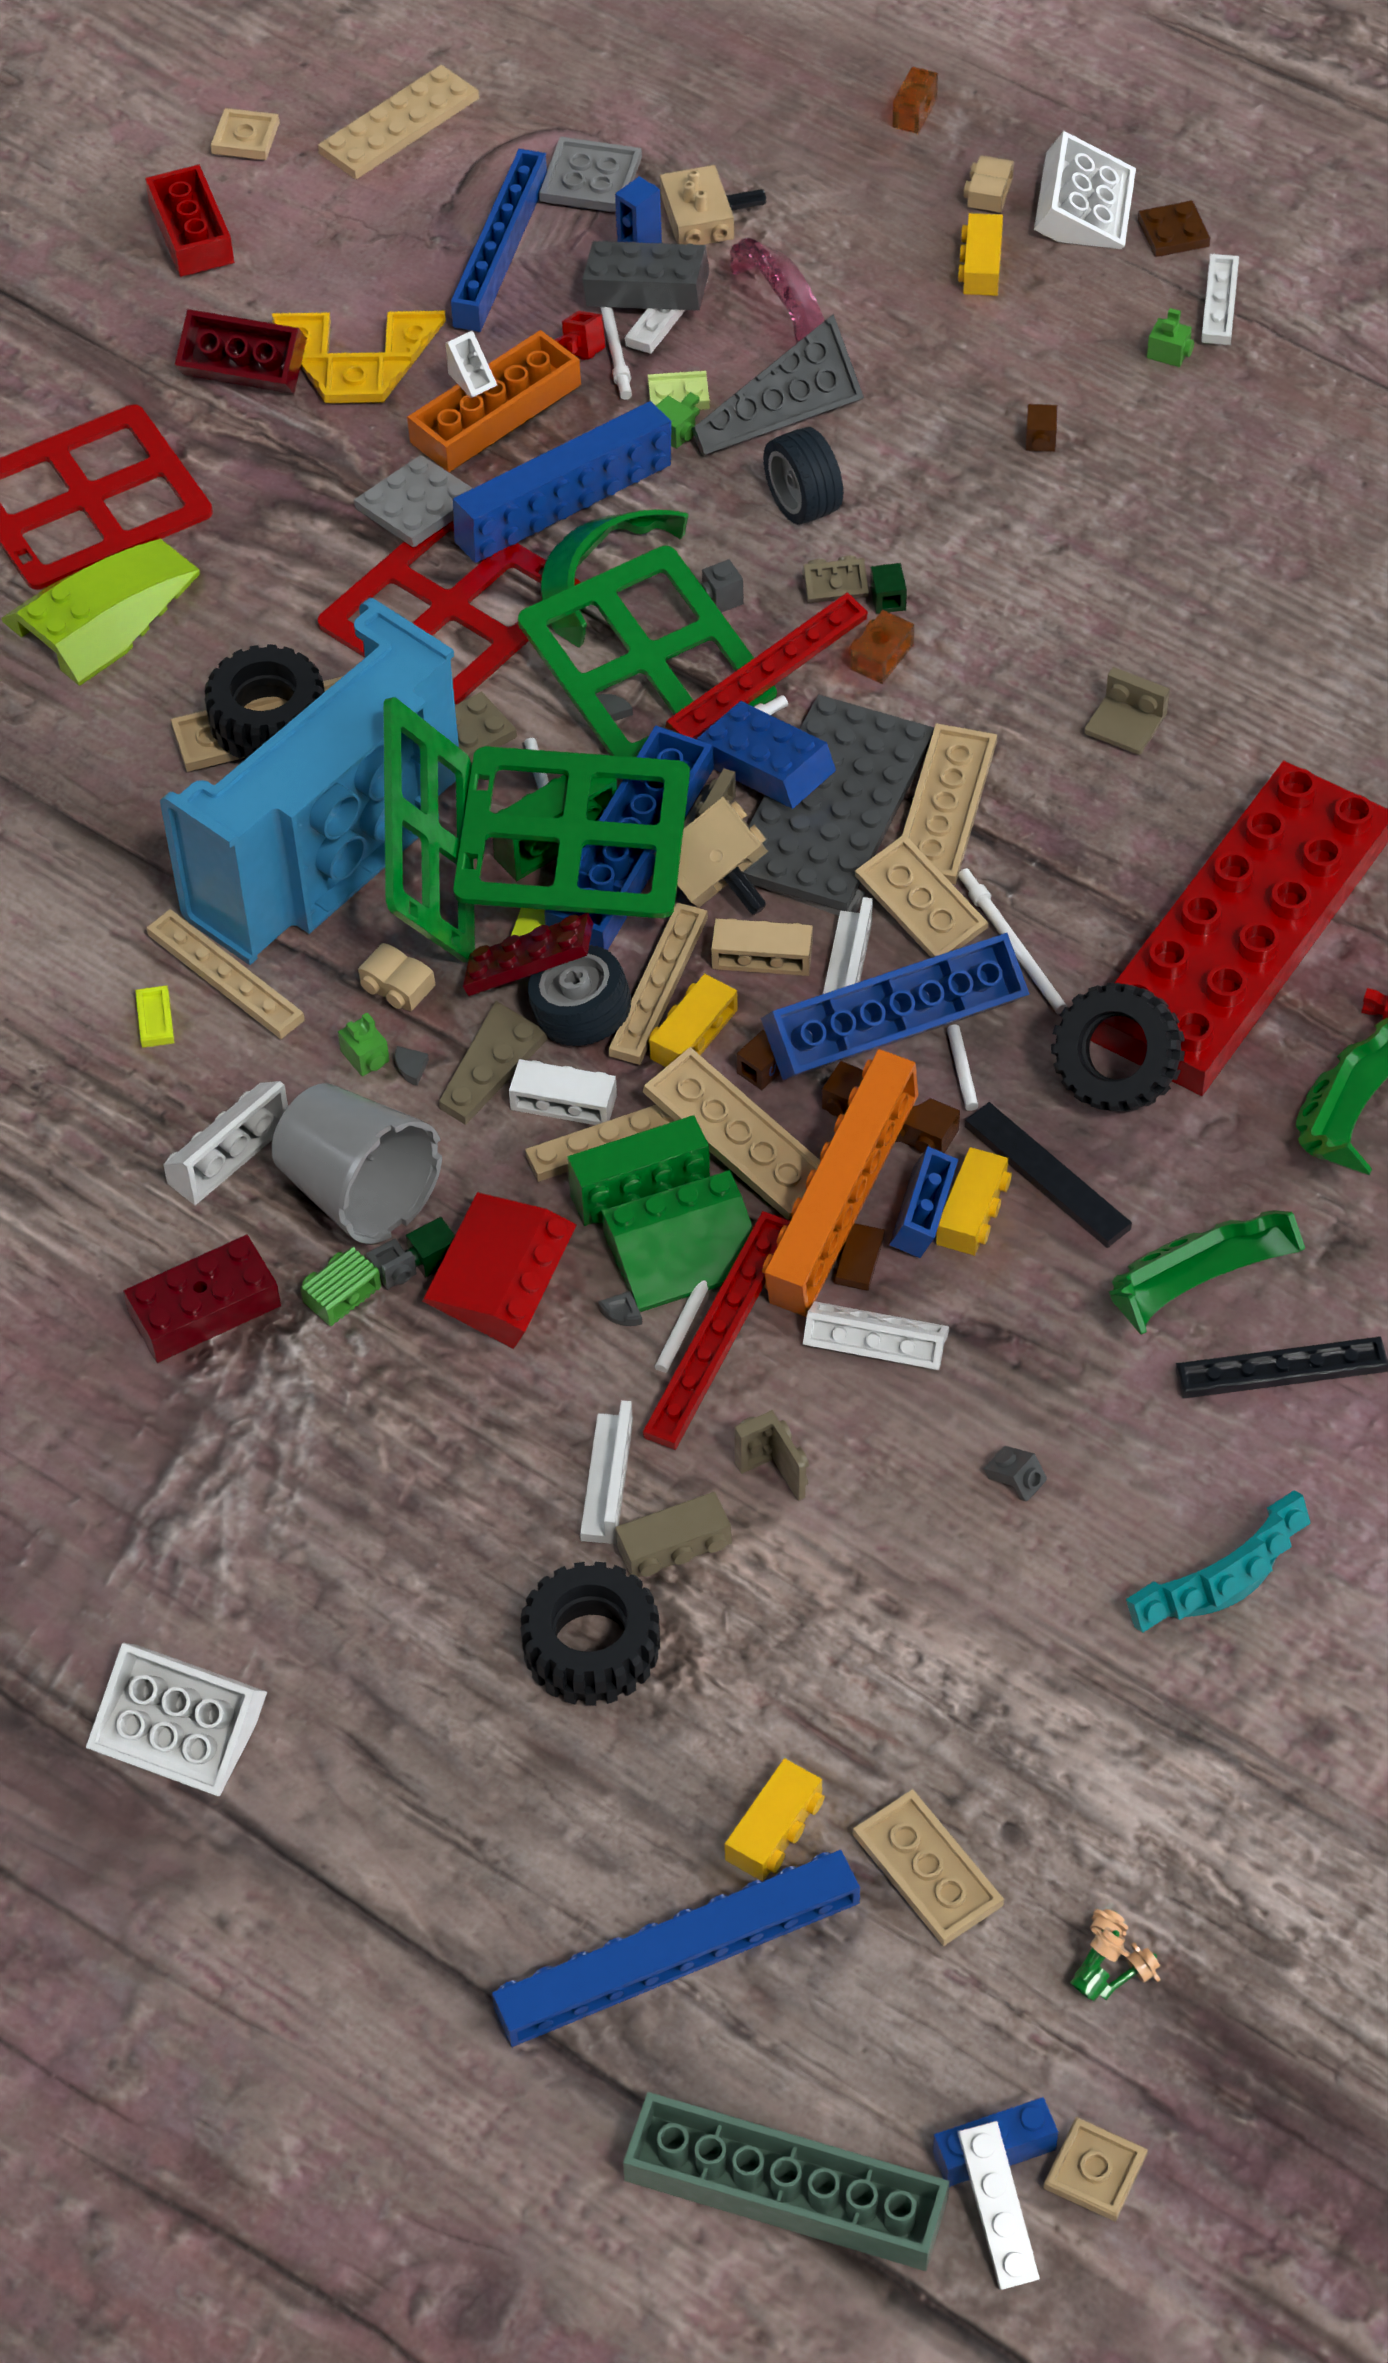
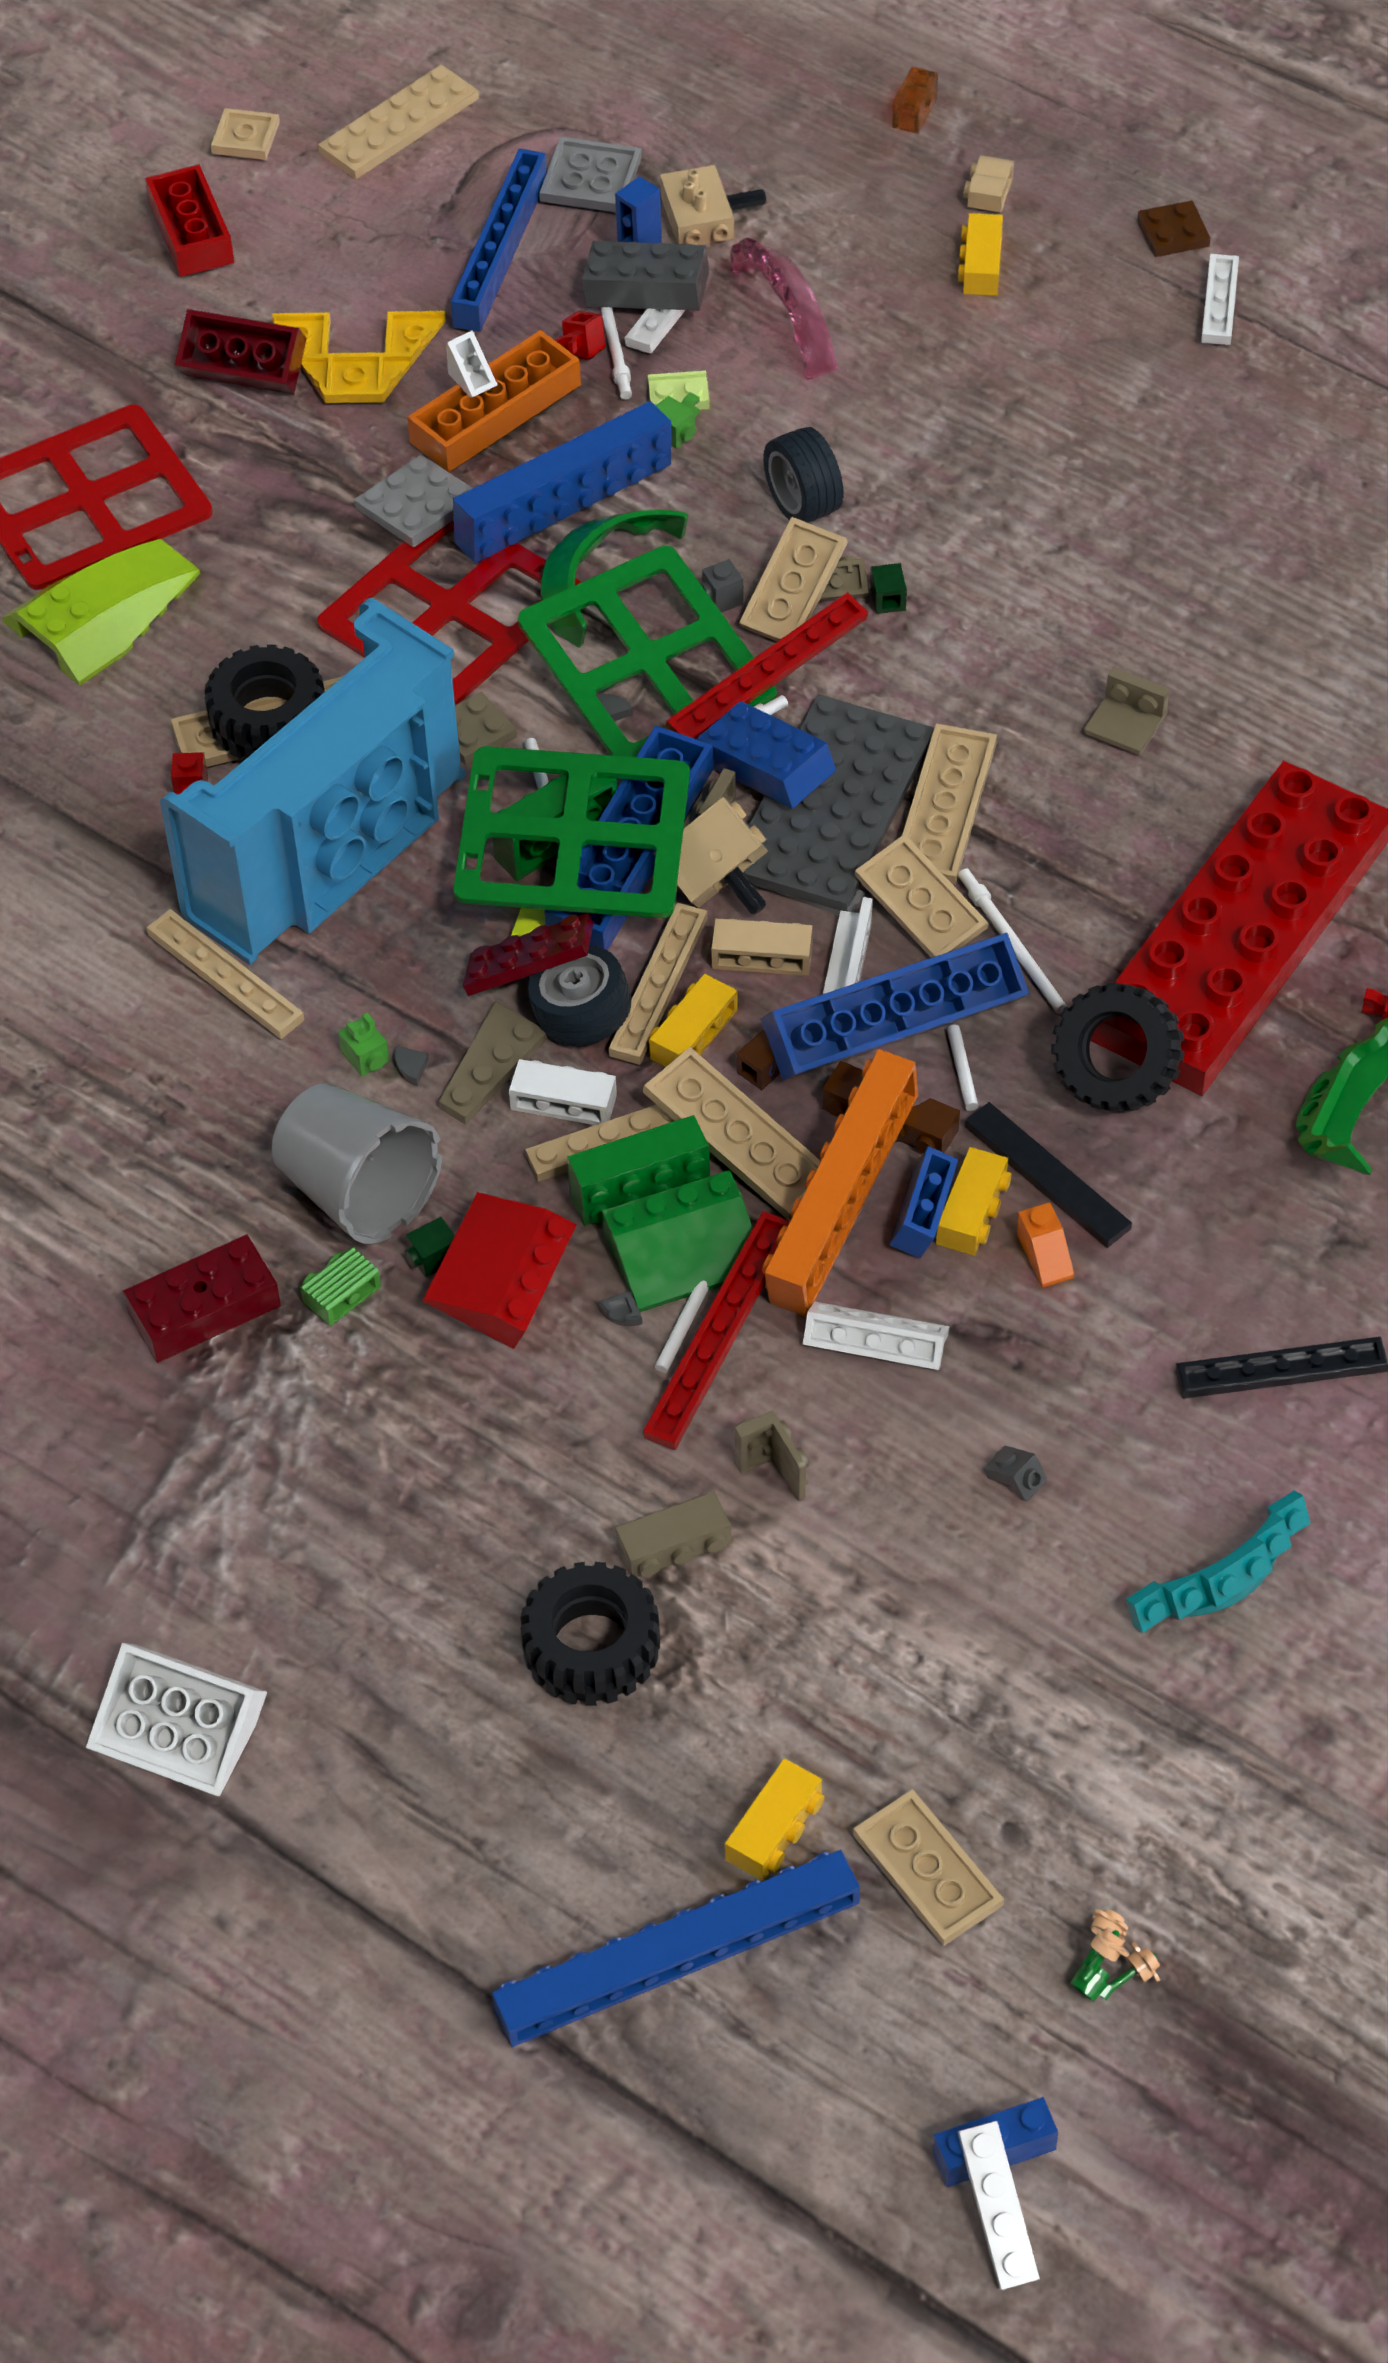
neon yellow tile [135,985,175,1048] -> none
white slope [163,1081,288,1205] -> none
tan brick [358,943,436,1011] -> none
dark grey bracket [366,1238,417,1290] -> none
green window [383,697,475,963] -> none
white fence [580,1400,633,1544] -> none
sand green brick [623,2092,950,2271] -> none
dark grey wing [692,314,864,456] -> none
reddish brown tile [835,1223,885,1291] -> none
clear orange brick [849,610,915,684] -> none
reddish brown brick [1026,404,1058,452] -> none
white slope [1034,131,1136,249] -> none
tan plate [1043,2117,1148,2222] -> none
green windscreen [1108,1210,1305,1335] -> none
bright green brick [1147,308,1194,367] -> none
none -> red brick [171,752,208,794]
none -> tan plate [739,517,848,642]
none -> orange slope [1017,1202,1074,1288]

